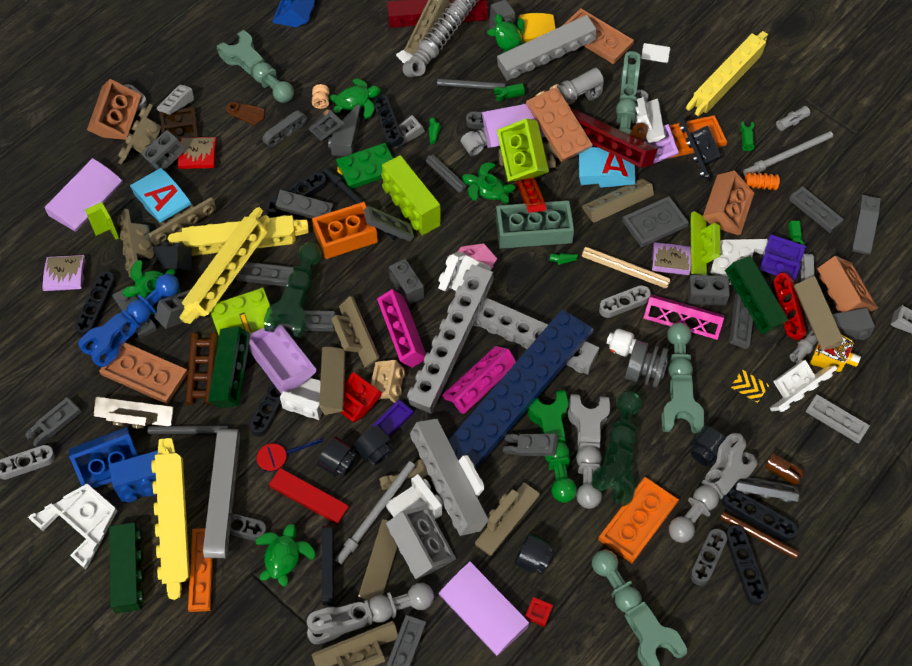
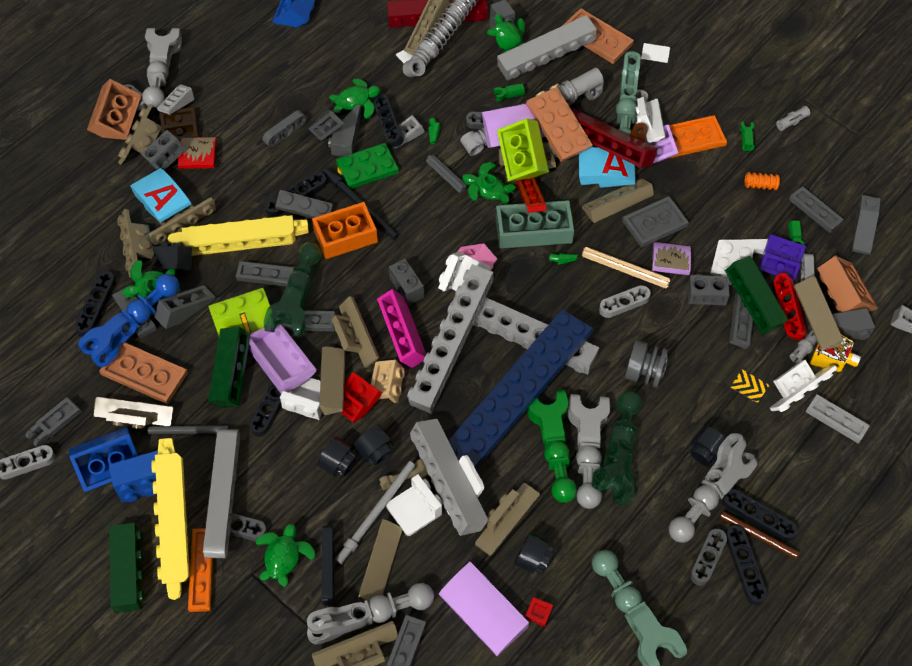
white wing [28,484,117,569] -> none
slope [43,255,86,291] -> none
lavender slope [45,158,123,232] -> none
lime panel [85,202,119,240] -> none
light yellow hinge [179,207,270,324] -> none
reddish brown bar [185,333,218,405] -> none
sand green piece [216,30,294,103] -> none
reddish brown piece [226,102,265,126] -> none
red piece [257,439,323,472] -> none
red tile [269,468,349,525] -> none
light nougat wheel [312,84,329,109] -> none
dark grey plate [364,206,414,242] -> none
dark purple tile [372,400,414,437] -> none
lime brick [381,155,440,235] -> none
light grey slope [386,504,456,579] -> none
dark grey bar [437,79,505,89] -> none
dark pink fence [442,346,516,414] -> none
dark grey hinge [503,434,558,456] -> none
yellow slope [518,13,556,43] -> none
orange tile [598,477,679,564] -> none
white head [607,329,636,357] -> none
dark pink fence [643,294,724,340] -> none
sand green piece [661,322,704,433] -> none
black bracket [679,115,722,182] -> none
light yellow hinge [686,31,768,116] -> none
lime bracket [691,211,721,276] -> none
nougat slope [703,170,754,235] -> none
dark grey plate [735,477,800,502] -> none
light grey bar [743,131,833,175] -> none
reddish brown hinge [764,452,804,485] -> none
none -> light grey piece [142,28,182,108]

